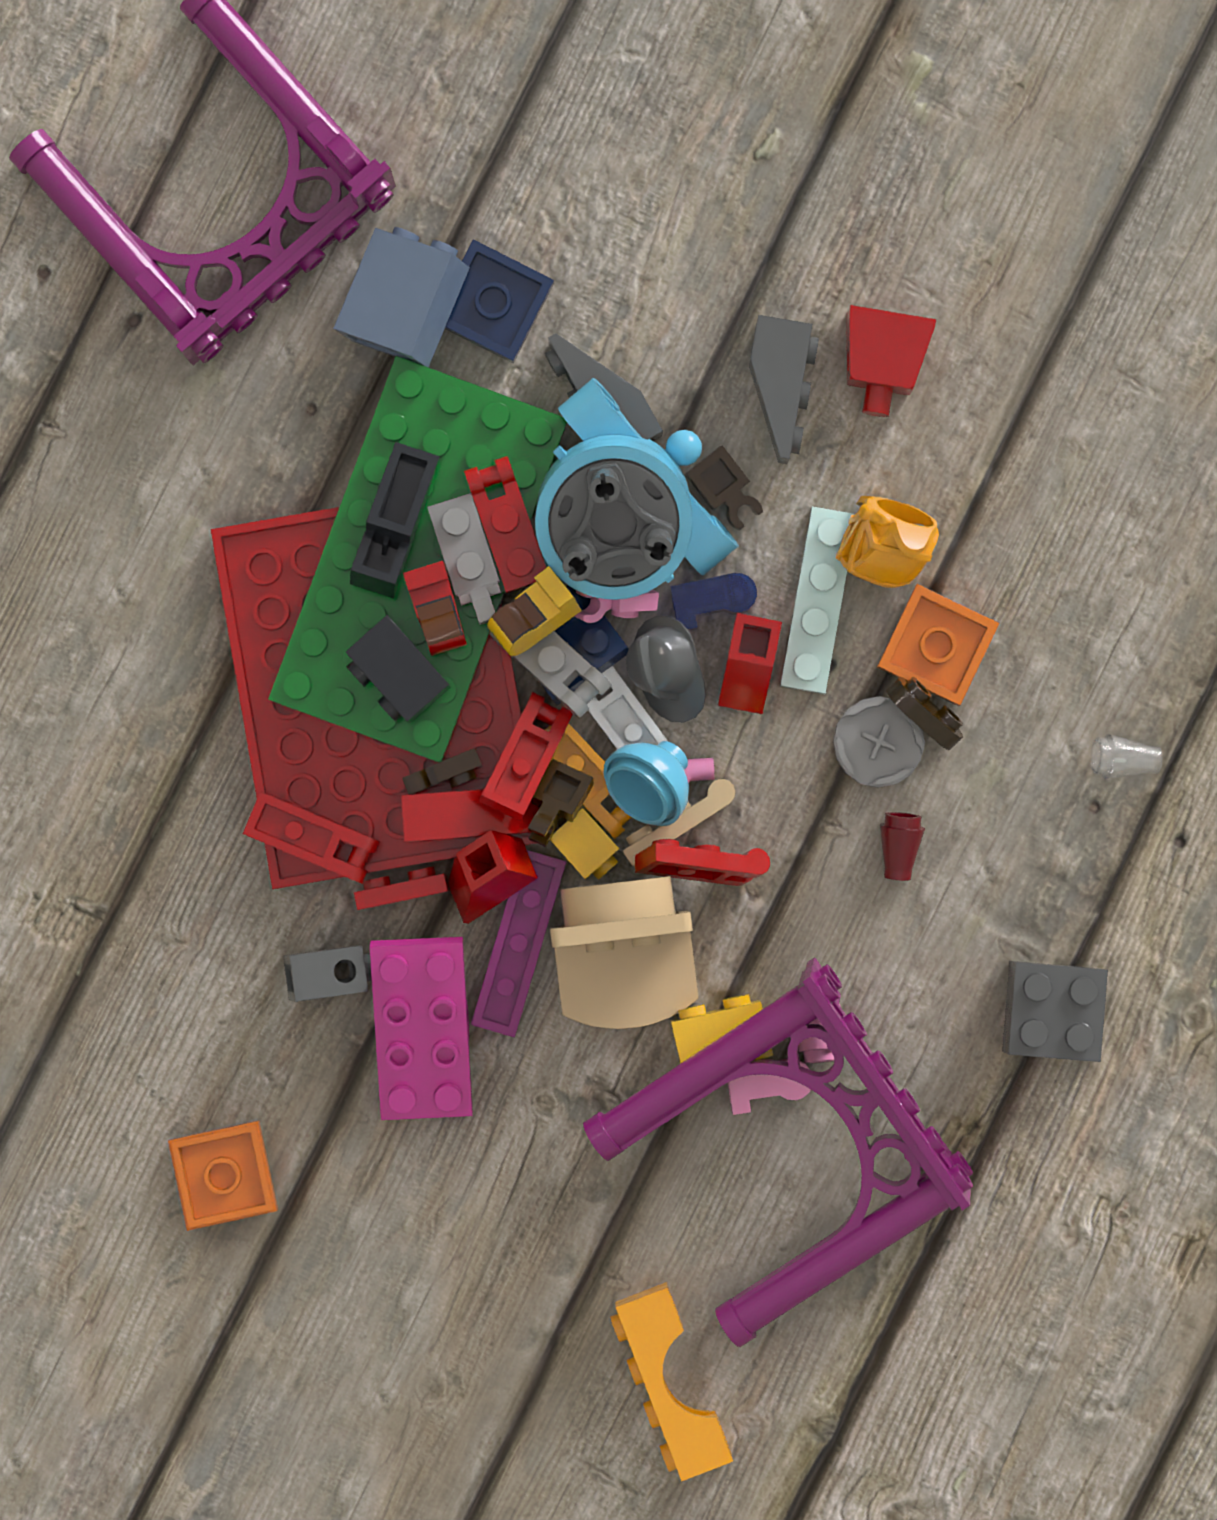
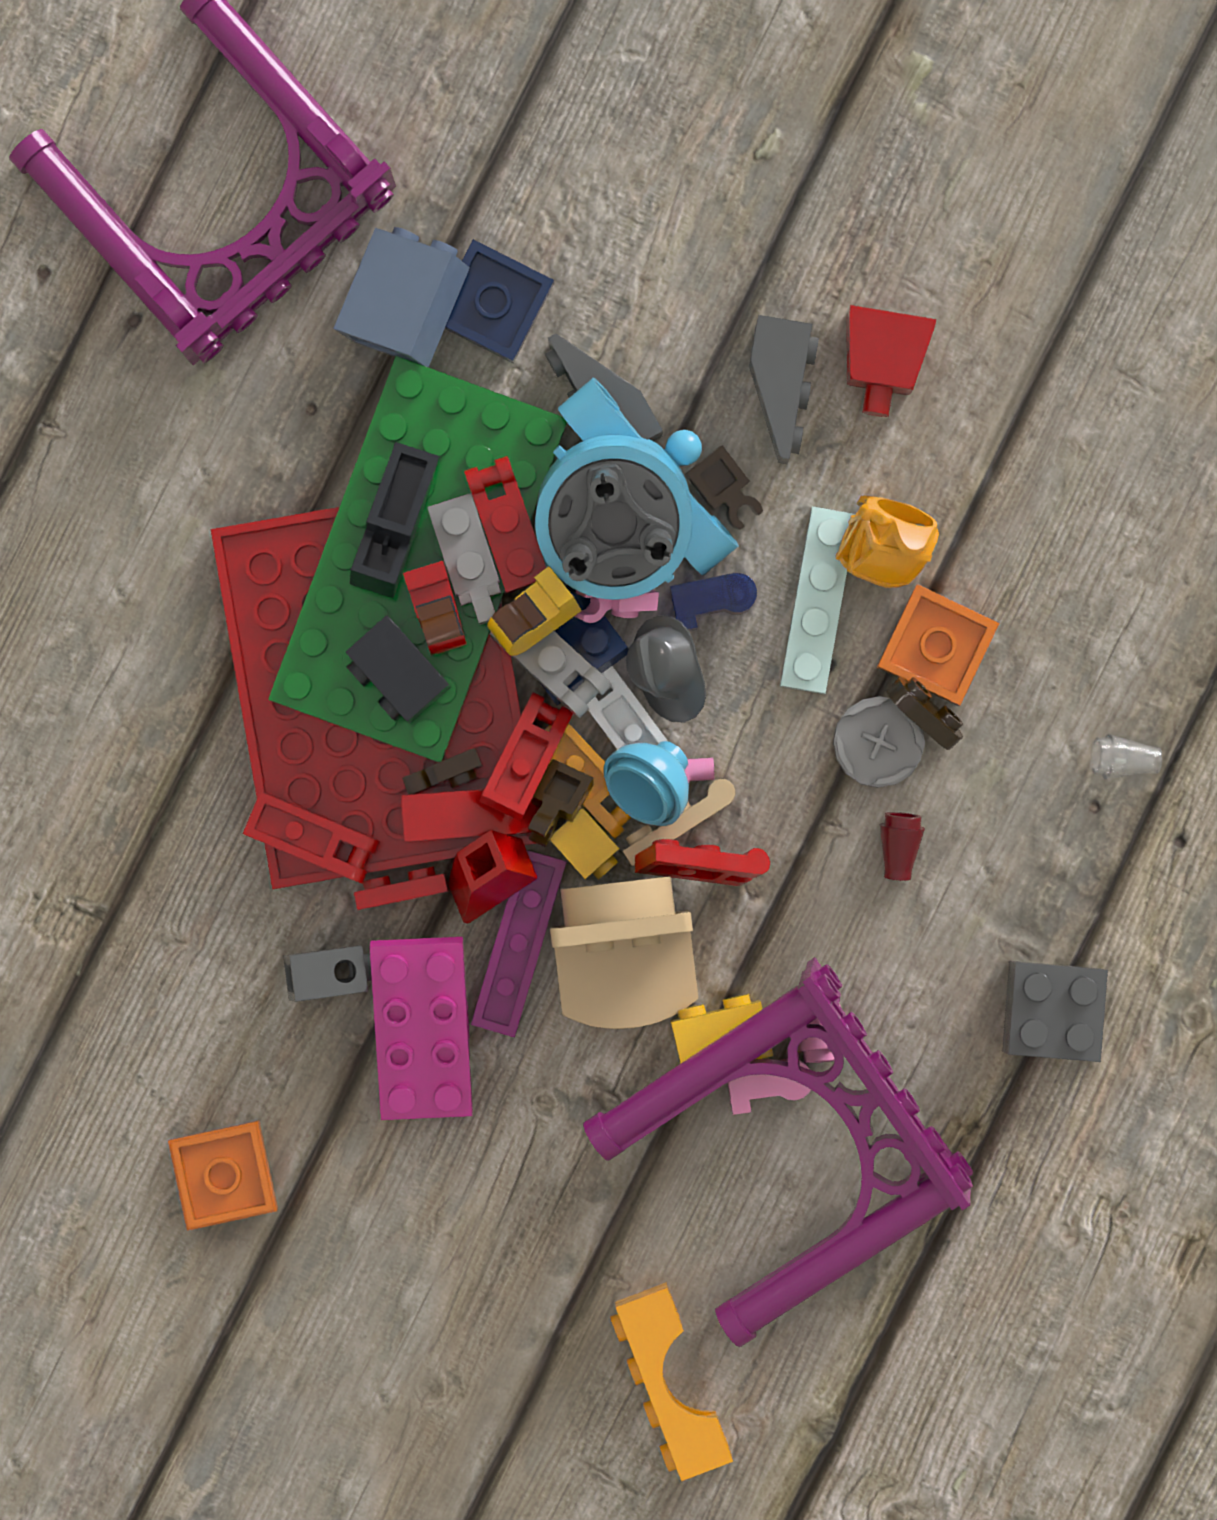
red slope [718,613,782,715] -> none

